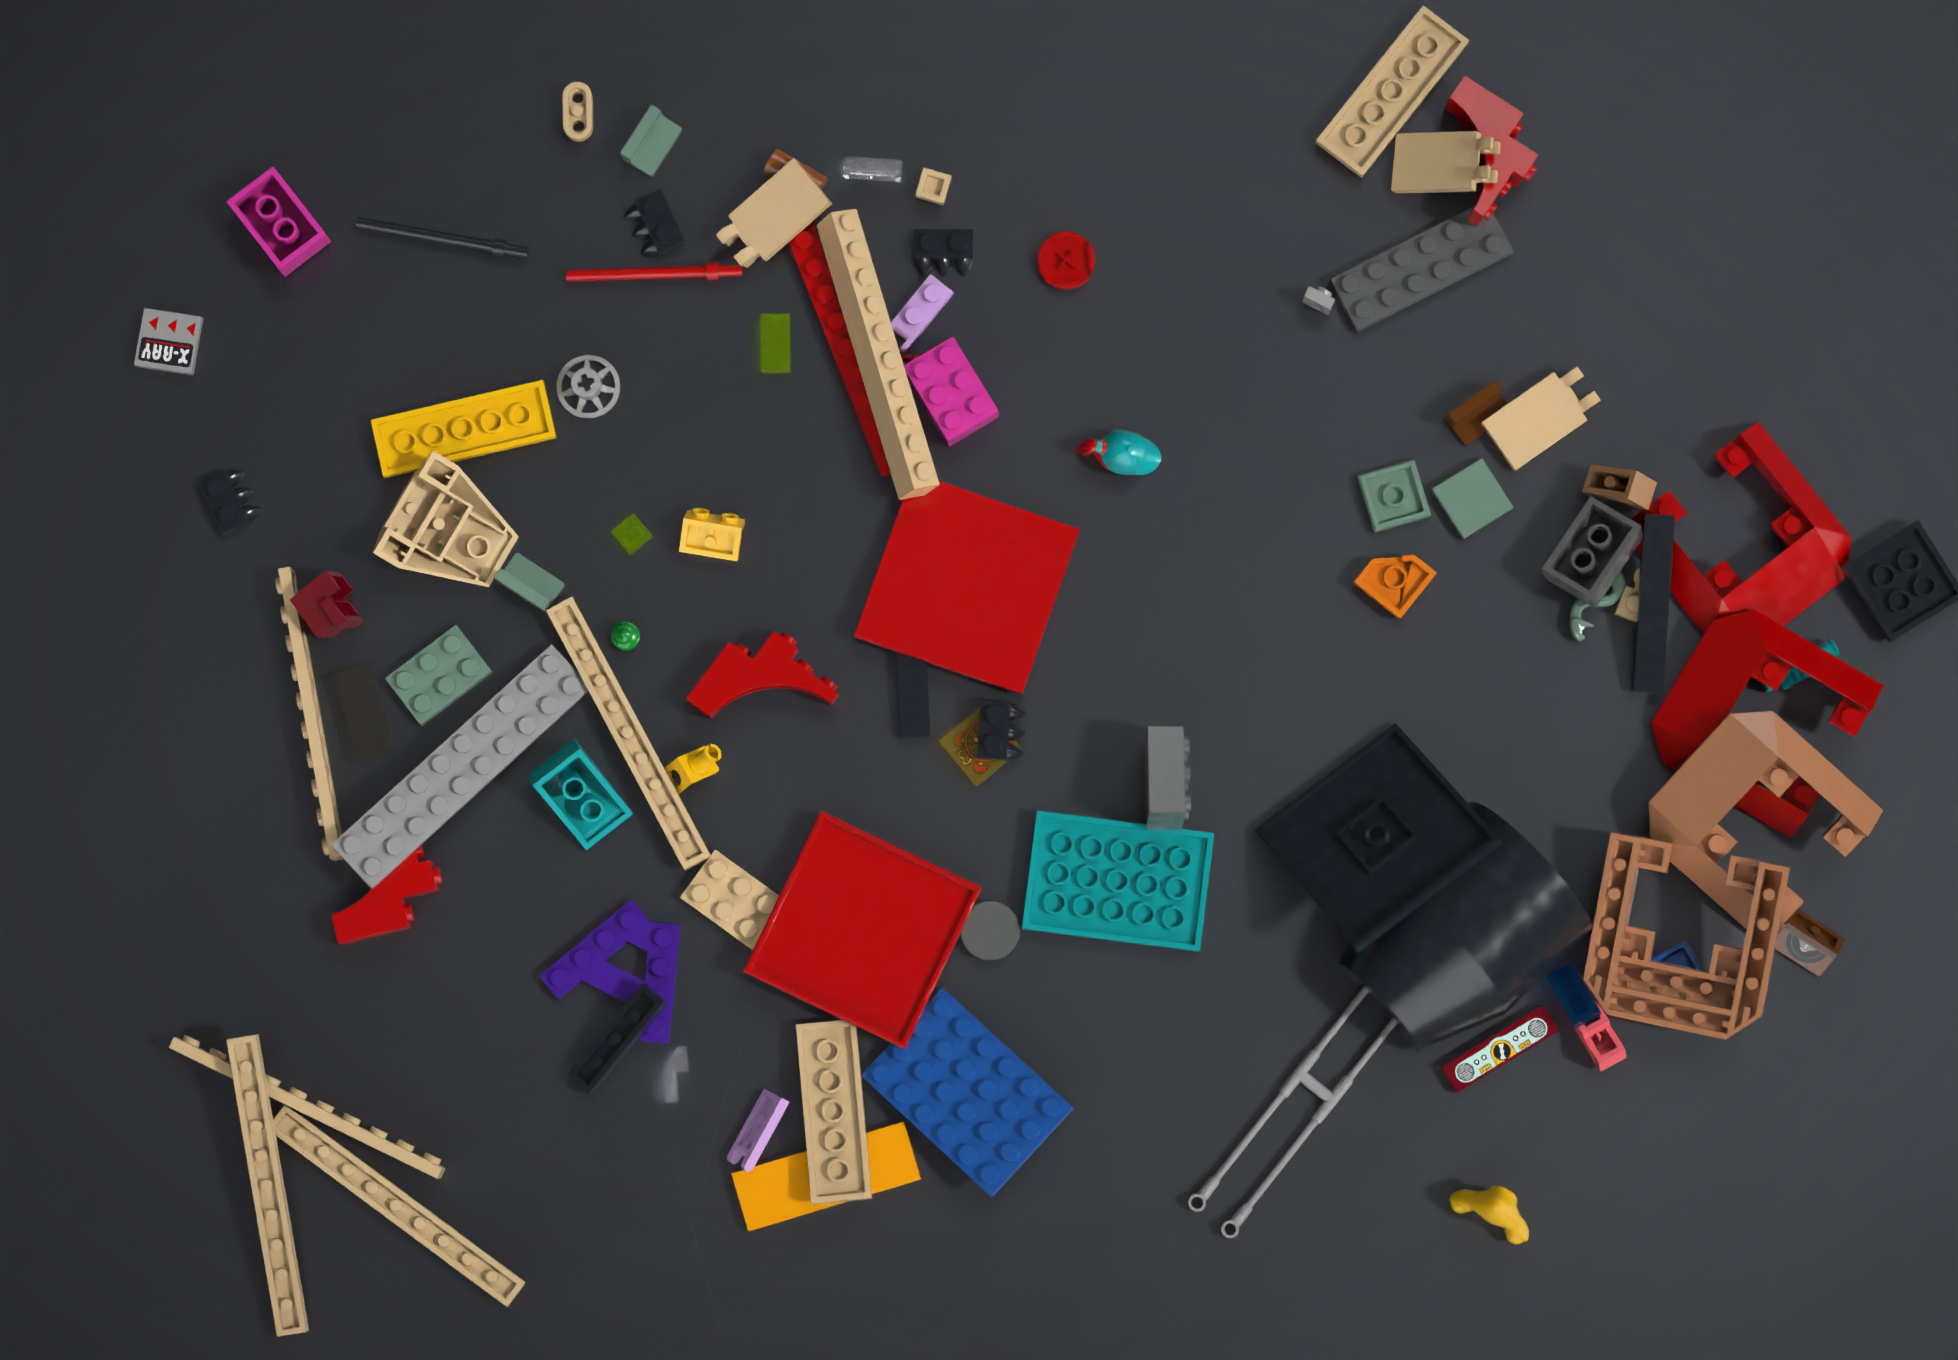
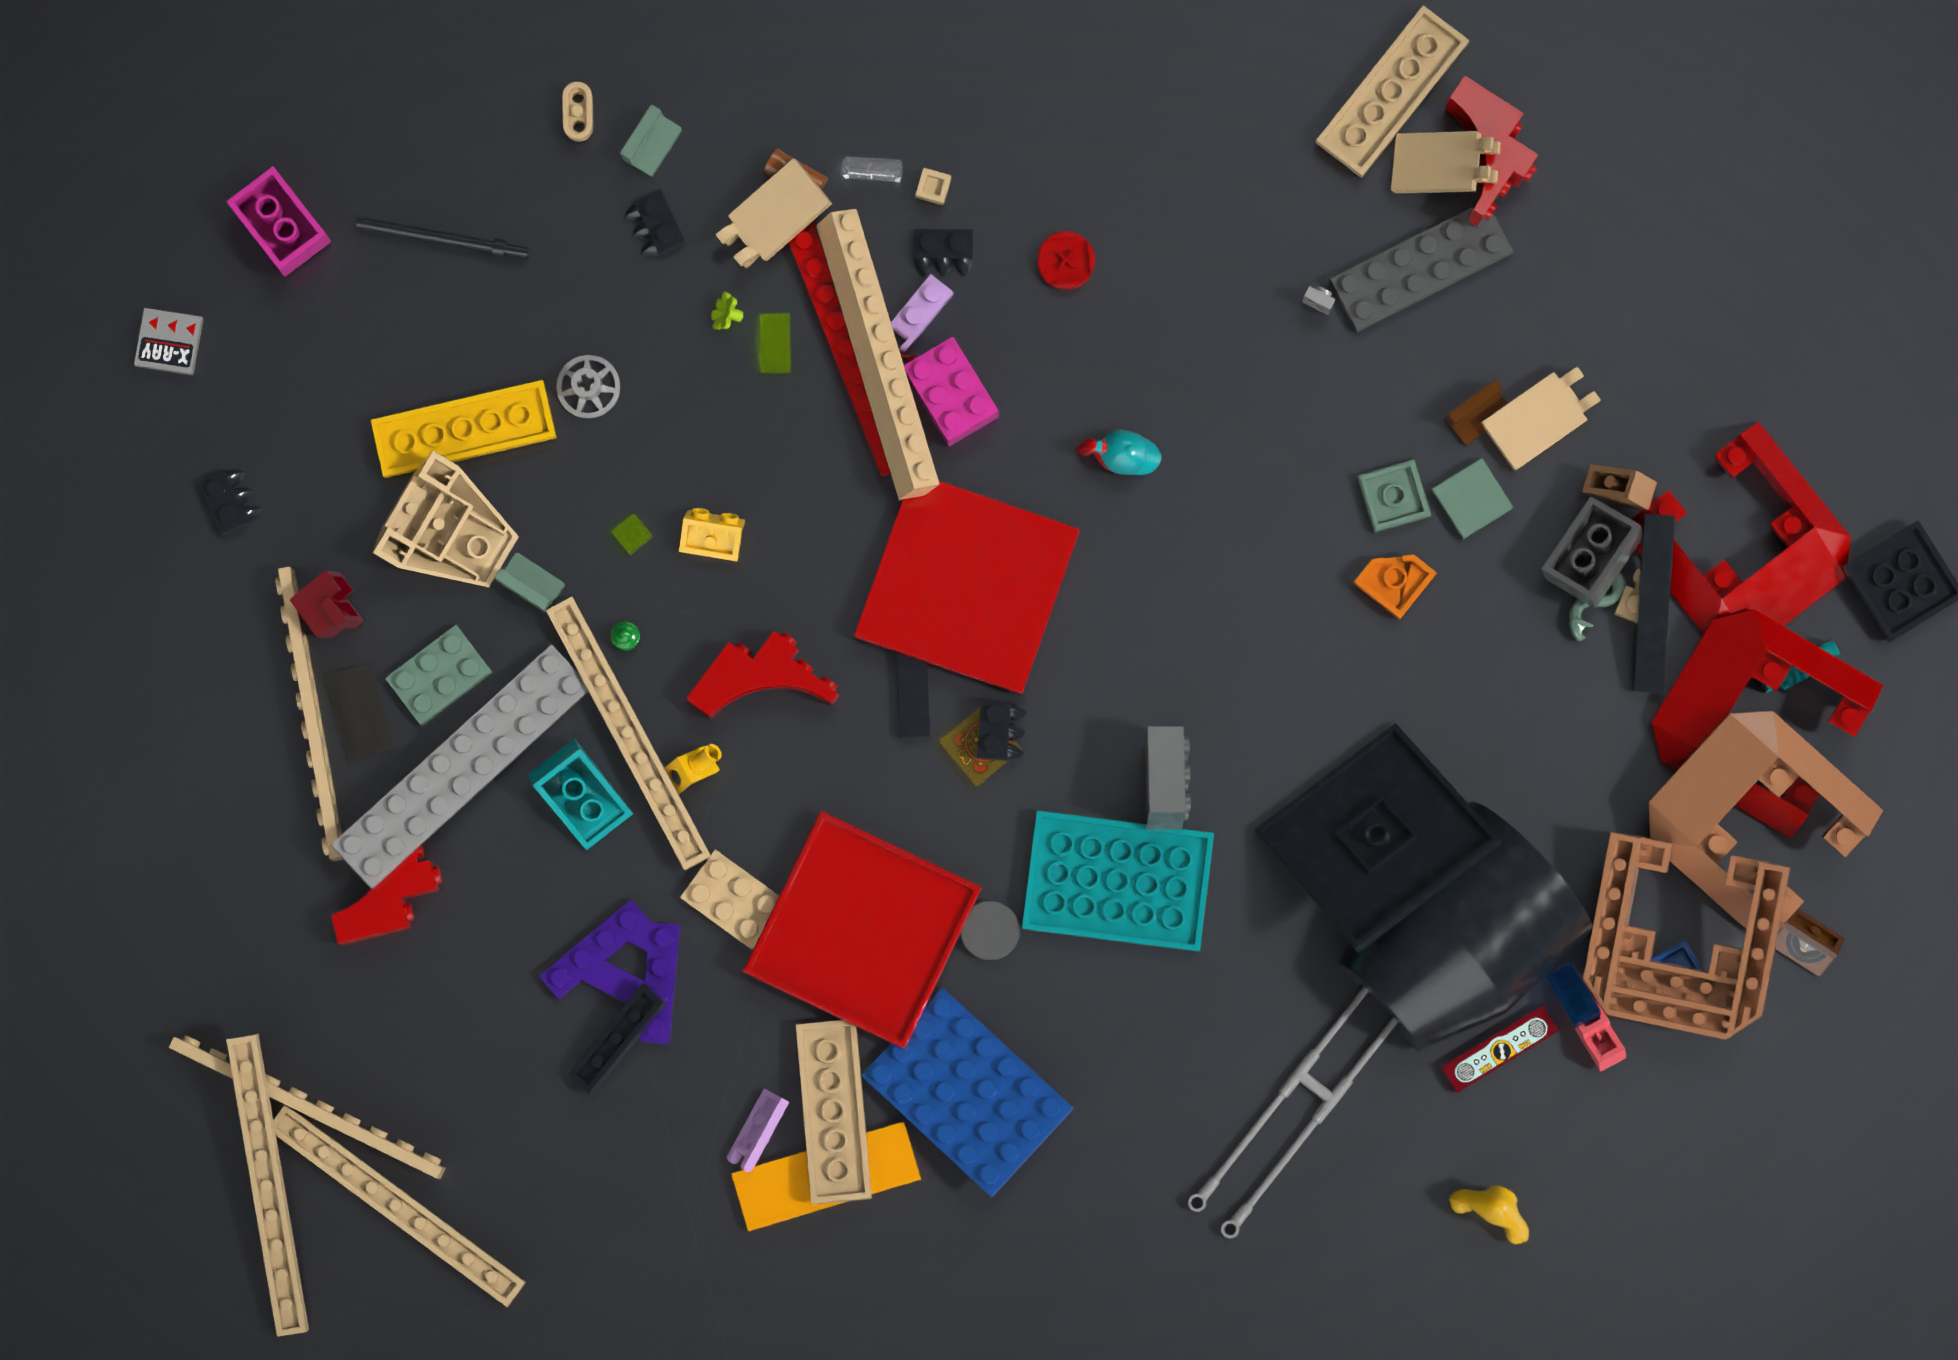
red bar [566,262,743,282] -> none
clear slope [665,1046,689,1104] -> none
none -> lime plant [711,291,743,329]

